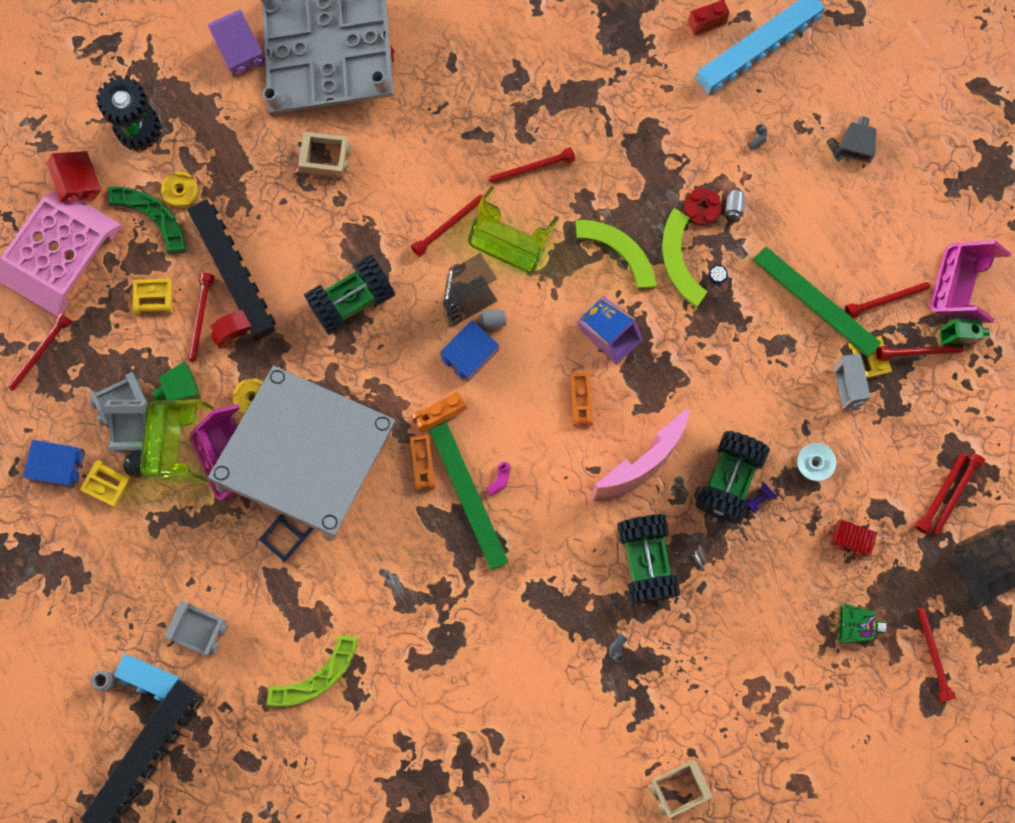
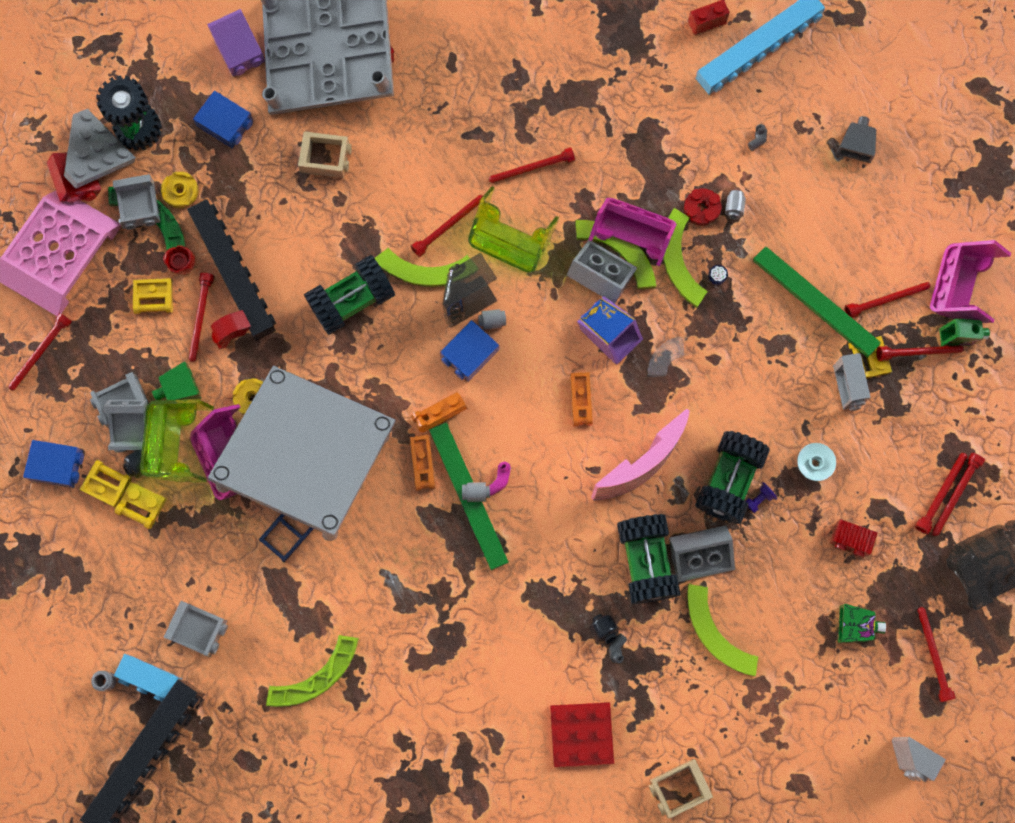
none -> light grey plate [64,109,136,188]
none -> light grey panel [113,174,160,230]
none -> yellow plate [114,482,167,529]
none -> red hair [163,246,196,275]
none -> blue brick [193,90,253,148]
none -> lime tile [375,248,479,287]
none -> light grey brick [462,482,490,502]
none -> red plate [550,702,614,767]
none -> light grey slope [566,240,637,304]
none -> dark pink windscreen [588,198,676,266]
none -> black head [590,614,619,645]
none -> clear tile [647,337,684,377]
none -> light grey slope [669,525,735,582]
none -> lime tile [687,584,758,677]
none -> light grey slope [892,737,946,782]

